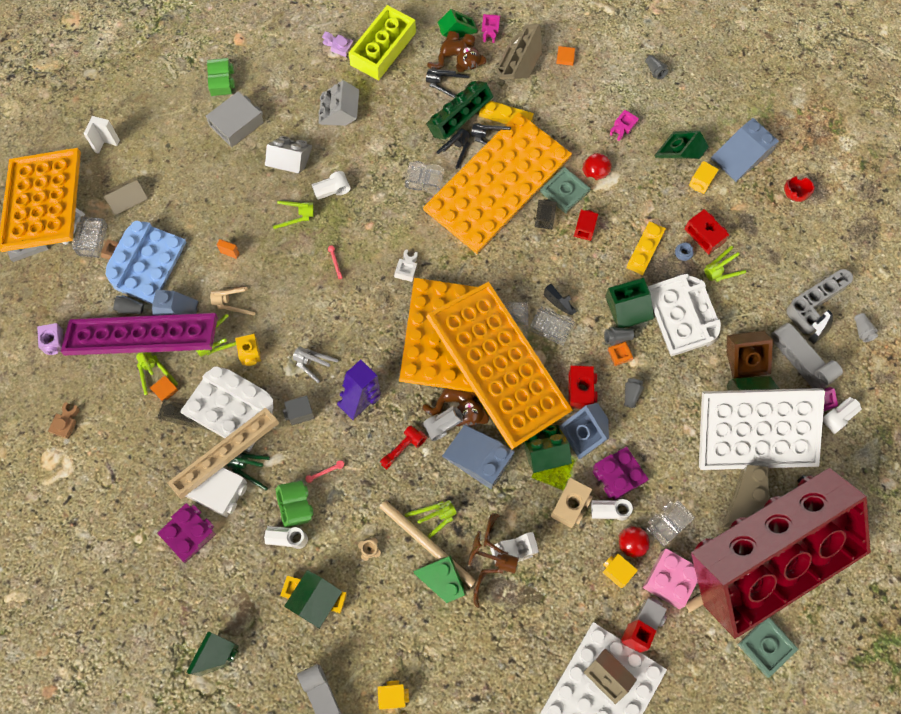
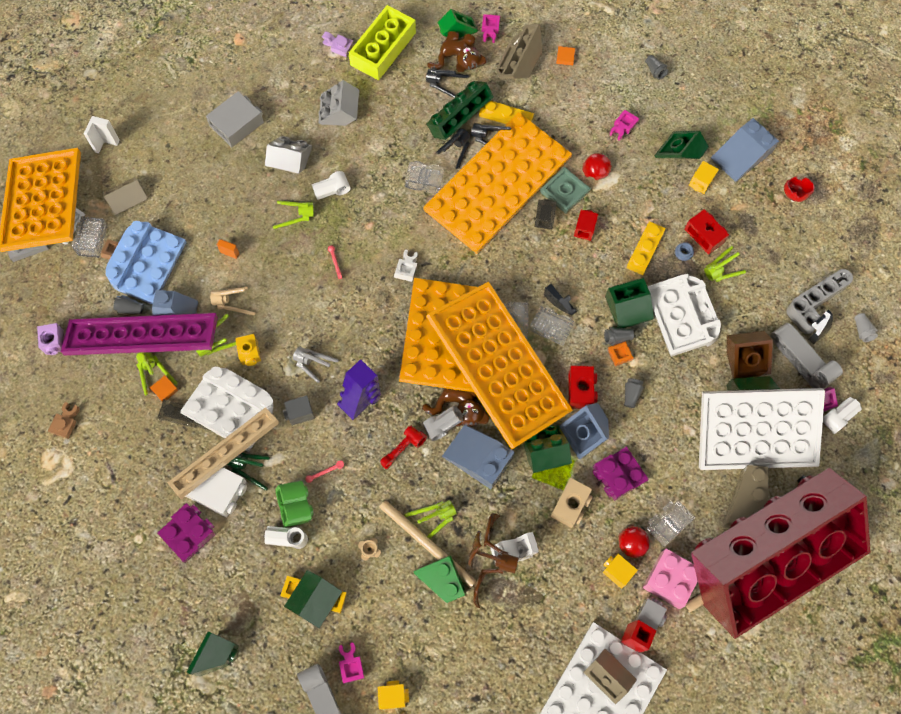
bright green brick [207,58,235,96] -> none
white piece [591,499,633,521] -> none
sand green tile [737,617,799,678] -> none
none -> dark pink plate [339,642,365,684]

